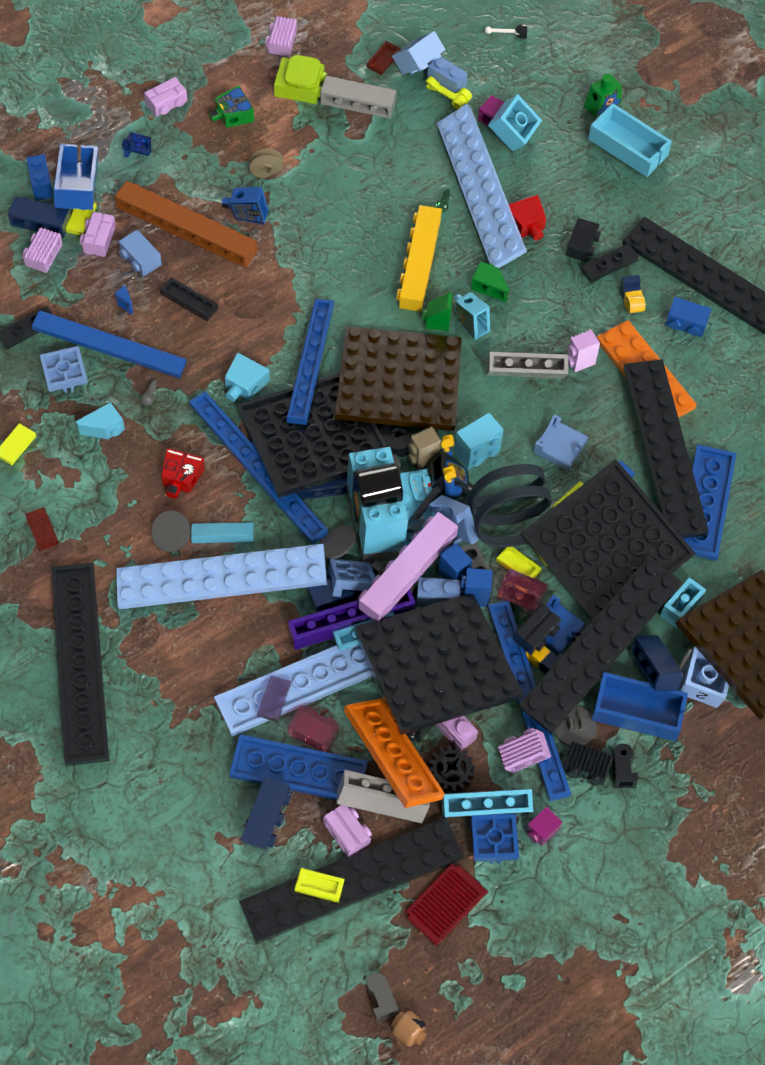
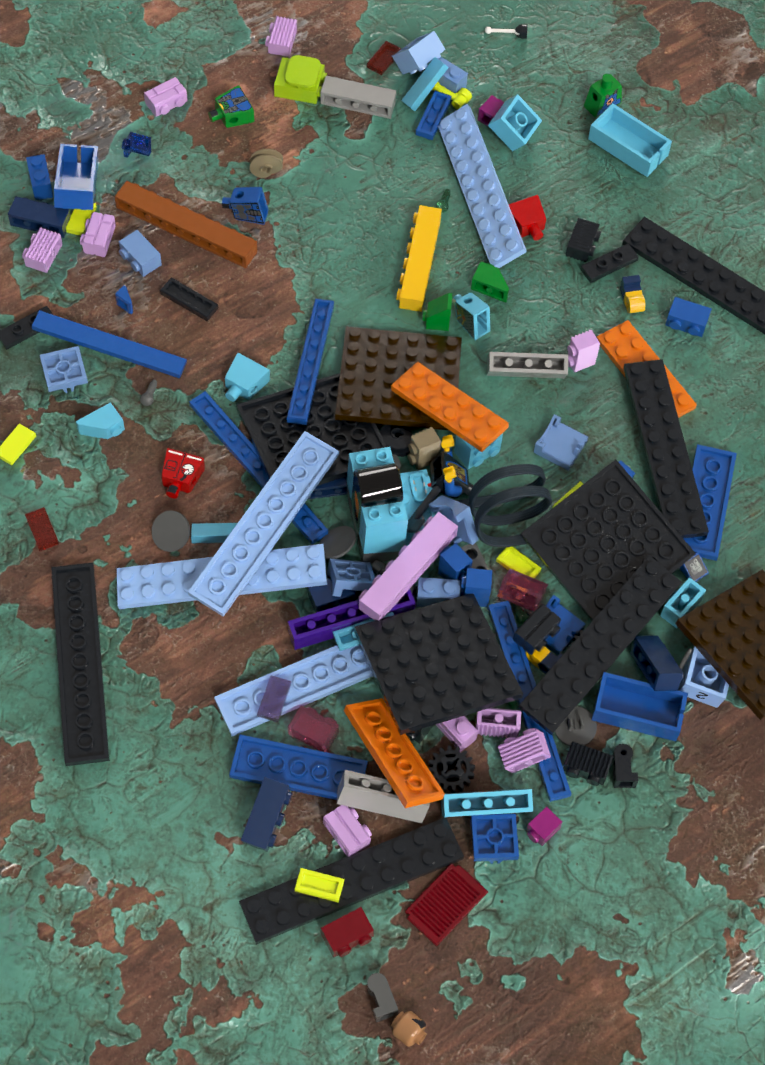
none -> light blue plate [188,431,339,617]
none -> dark red brick [321,907,374,958]
none -> orange plate [391,362,509,452]
none -> medium azure slope [401,57,449,111]
none -> blue plate [416,91,452,140]
none -> lavender brick [475,708,521,738]
none -> slope [680,553,709,582]

